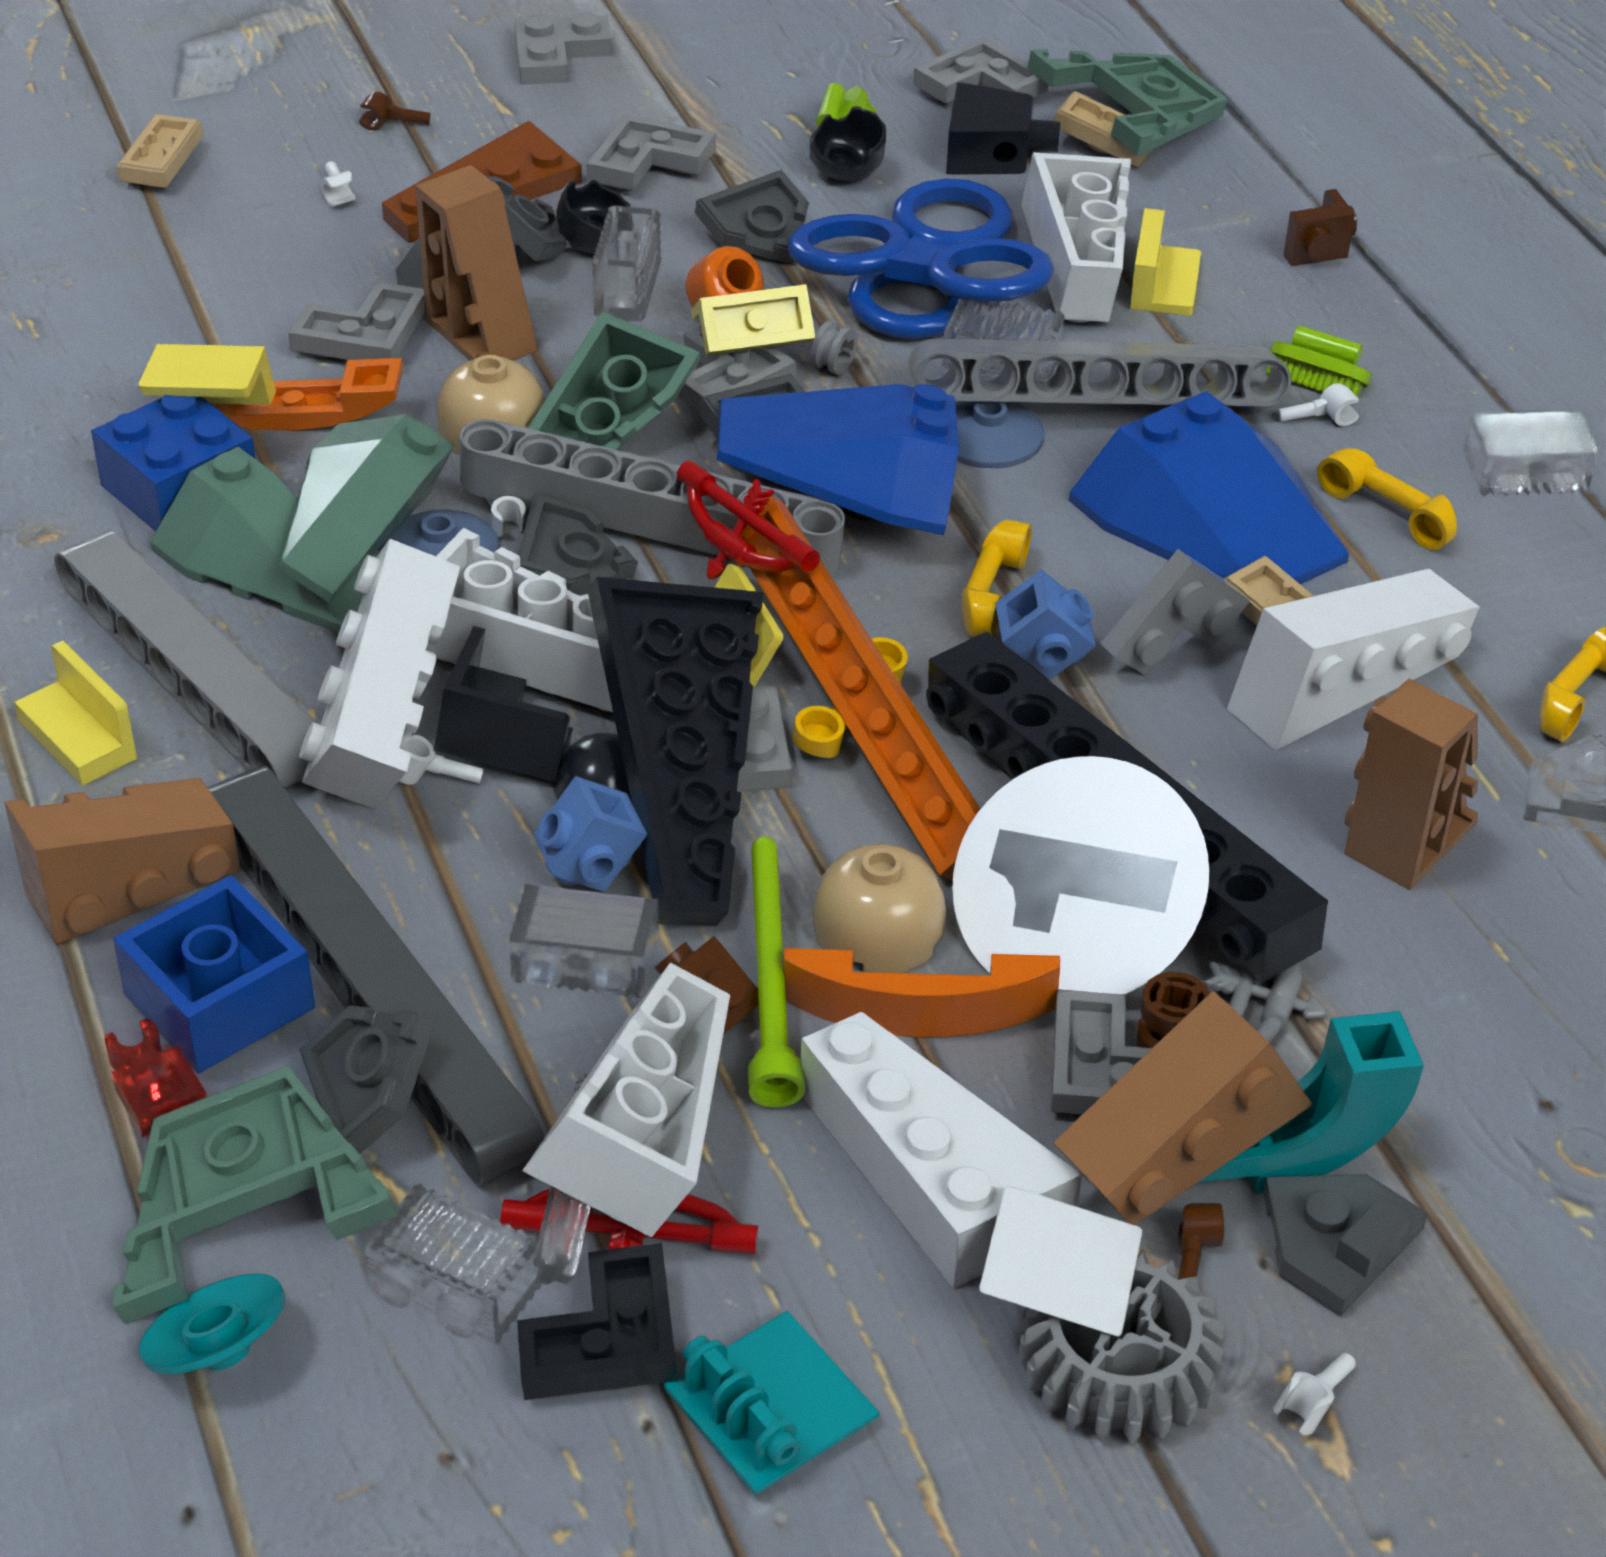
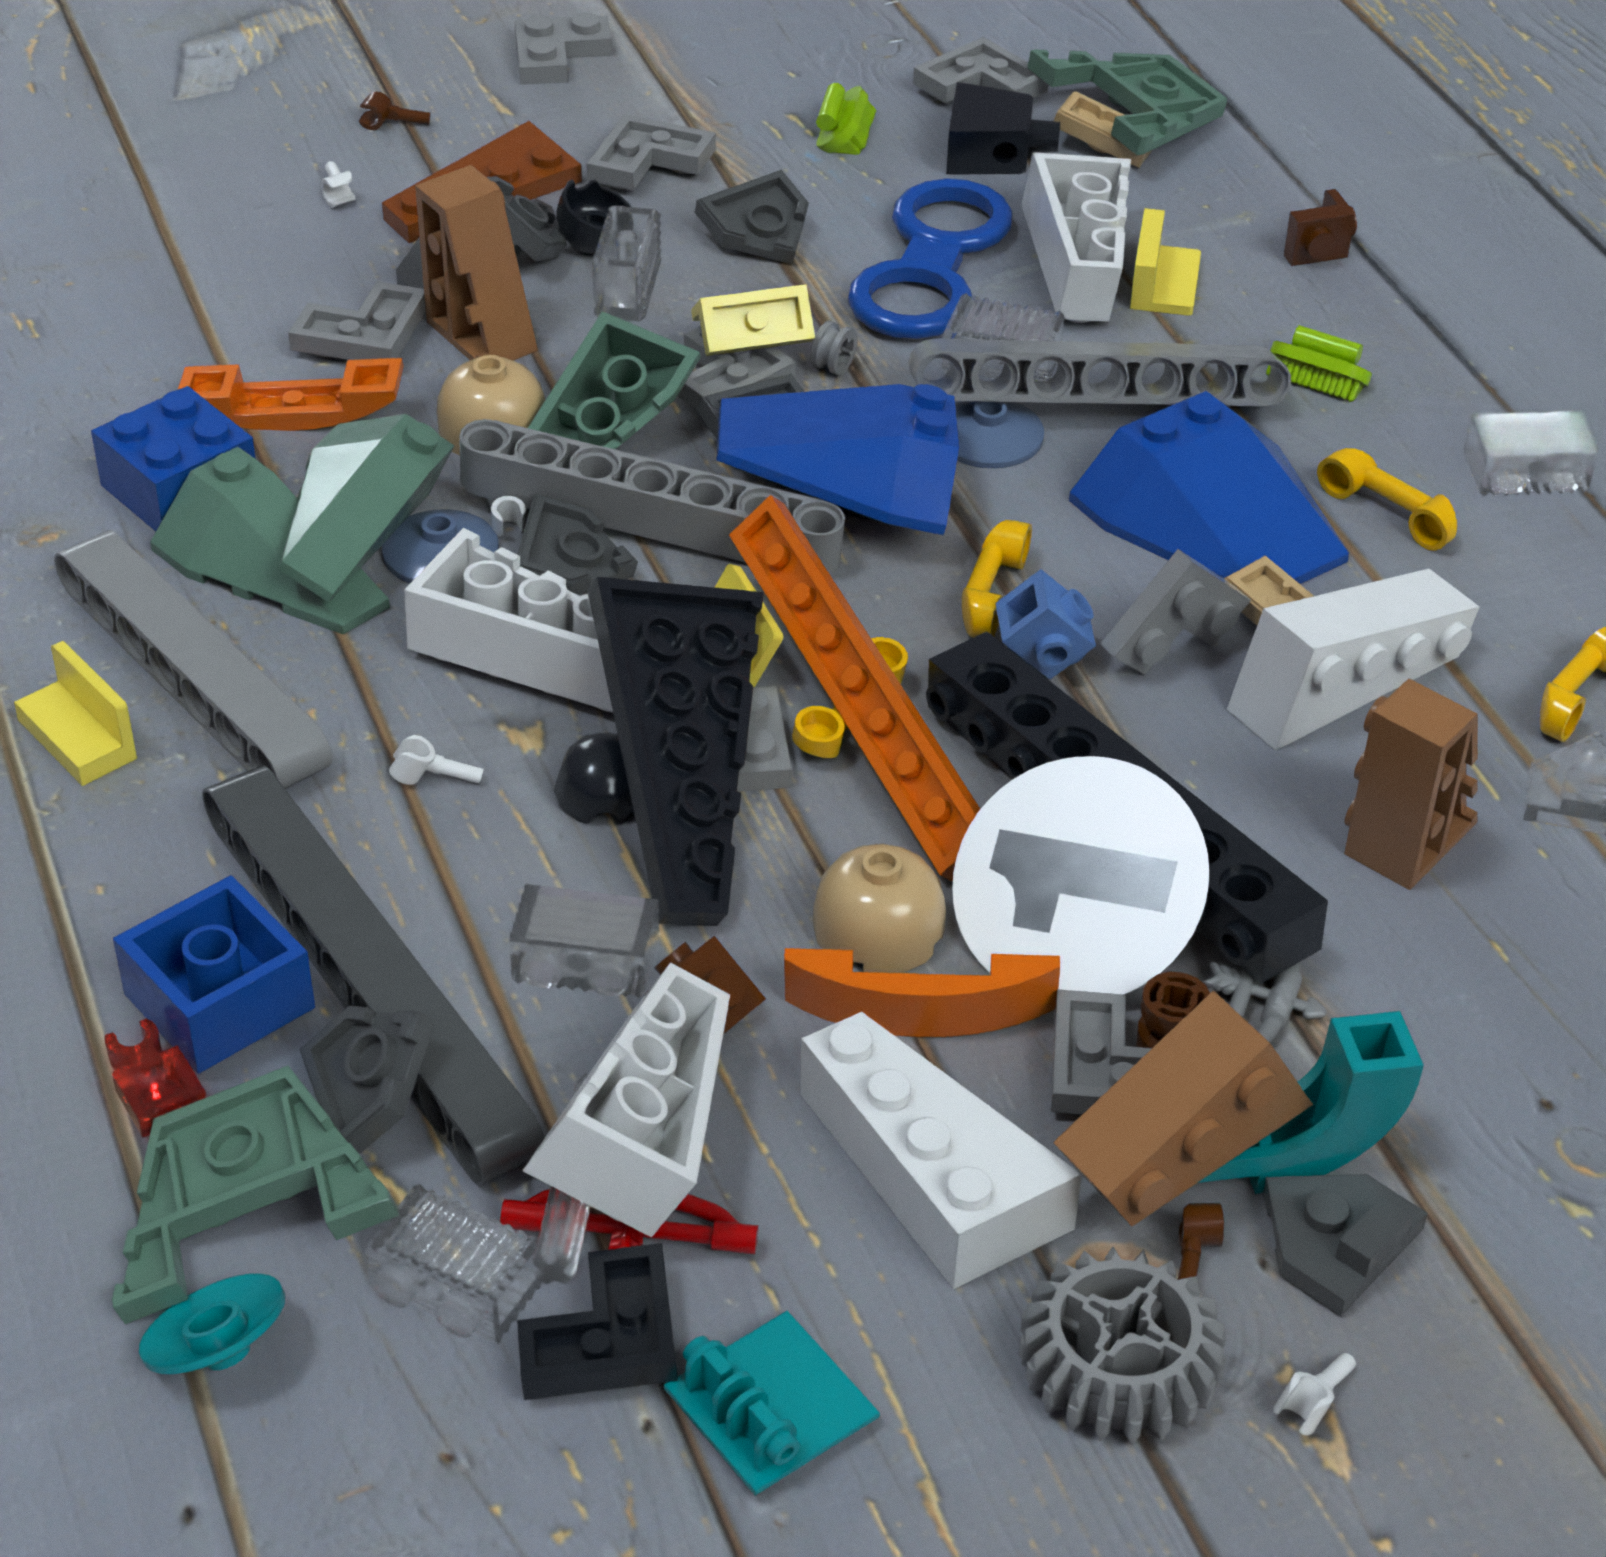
medium nougat wedge [4,778,241,945] -> none
tan plate [117,114,203,188] -> none
light yellow panel [139,344,276,405] -> none
white wedge [299,539,460,809] -> none
black panel [434,626,573,782] -> none
medium blue brick [533,776,648,892] -> none
red piece [677,460,820,580] -> none
orange head [686,246,764,308] -> none
lime piece [748,836,805,1108] -> none
blue bar [787,214,1054,302] -> none
black hair [809,107,886,182] -> none
white sticker [979,1185,1142,1336] -> none
white hand [1278,383,1359,427] -> none

